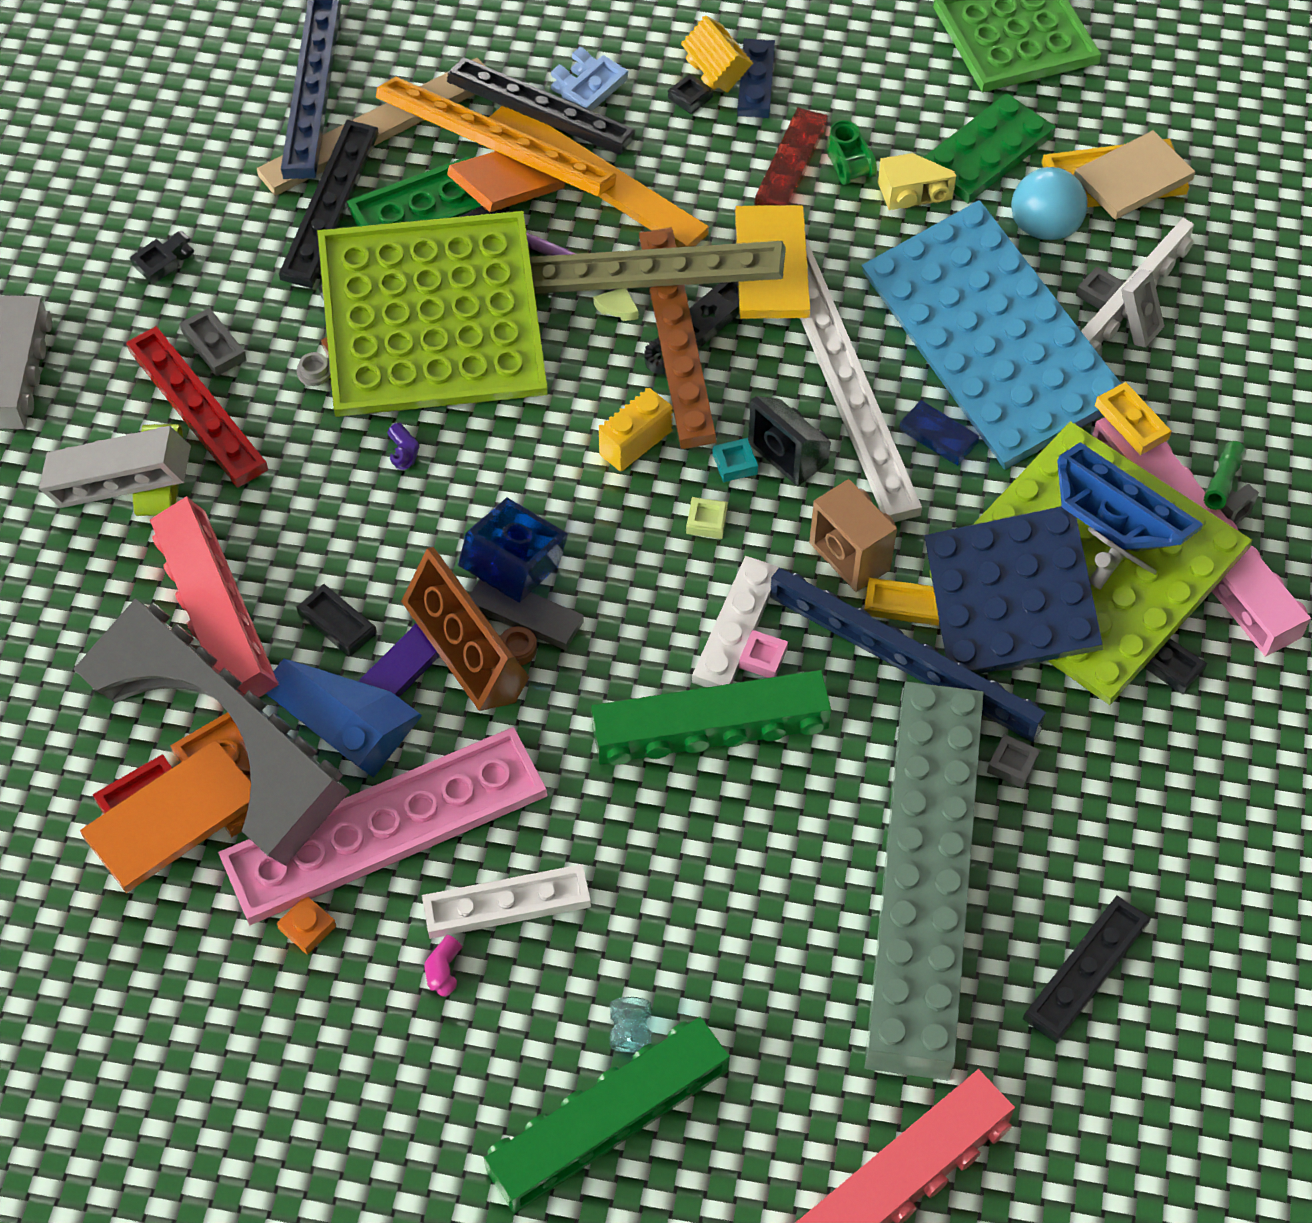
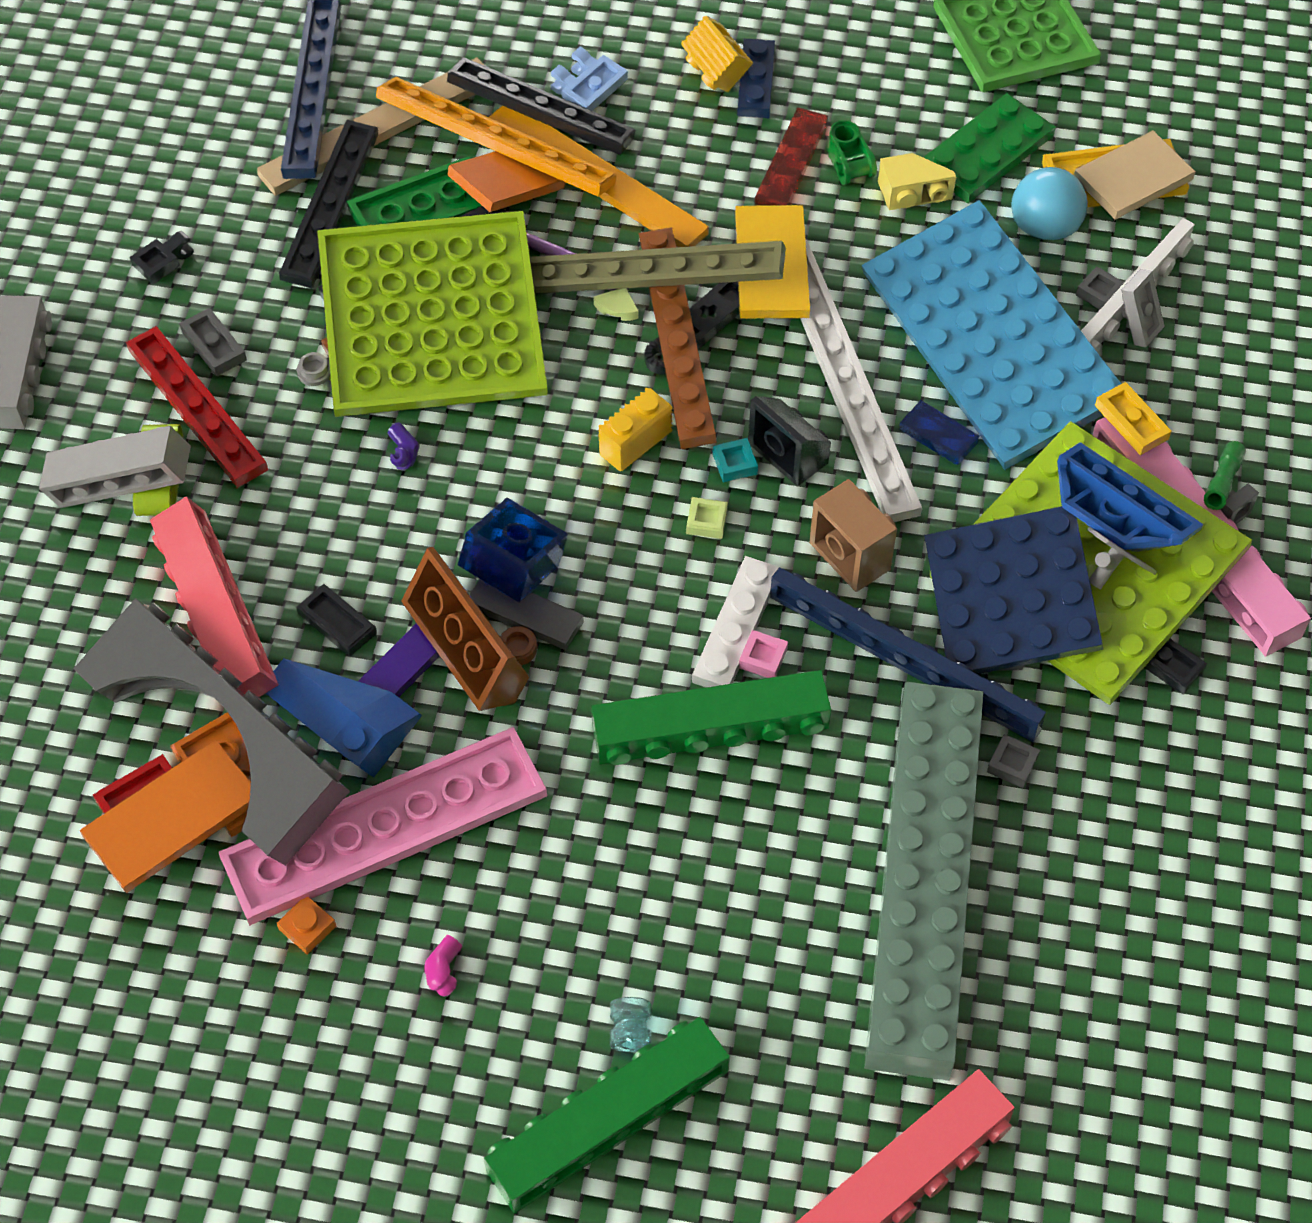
white plate [422,864,591,939] -> none
black tile [668,74,713,114] -> none
yellow tile [864,577,939,626] -> none
black tile [1023,895,1151,1044] -> none

